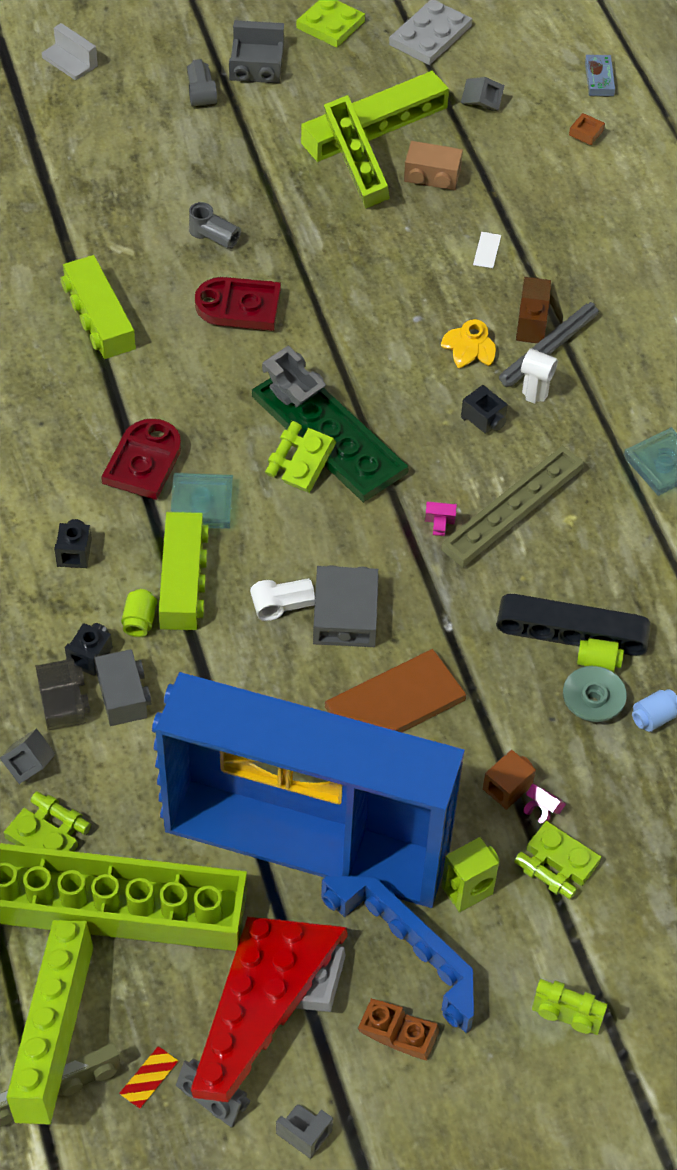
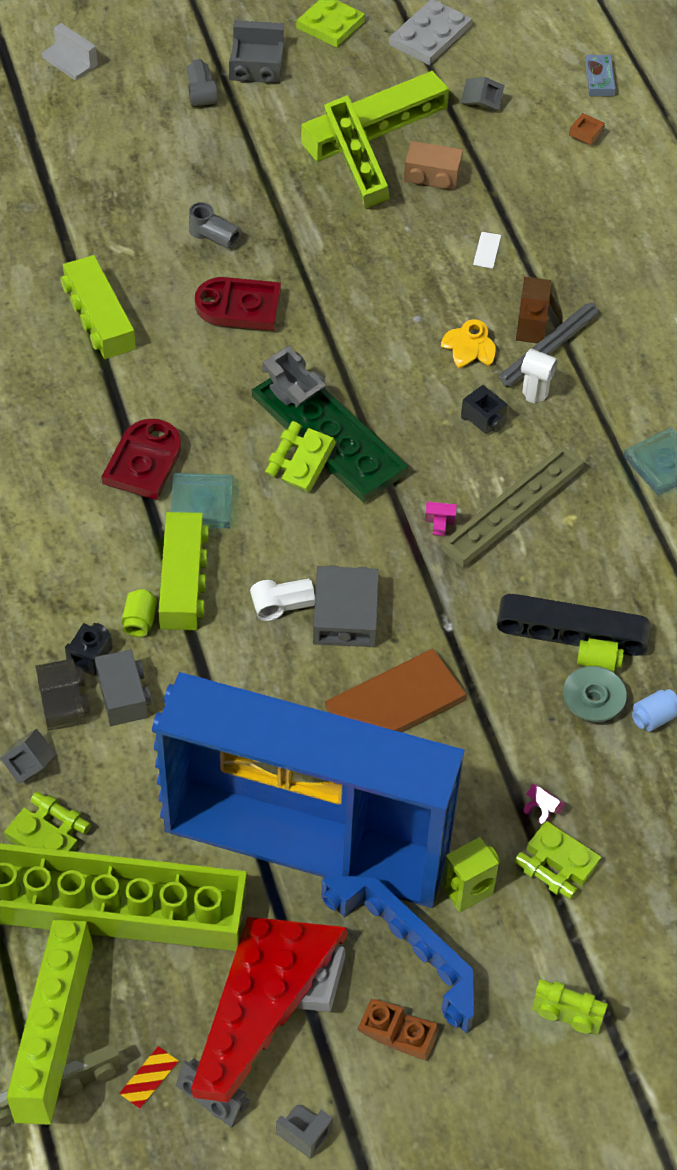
black brick [54,519,92,569] -> none
dark orange brick [483,749,536,810] -> none

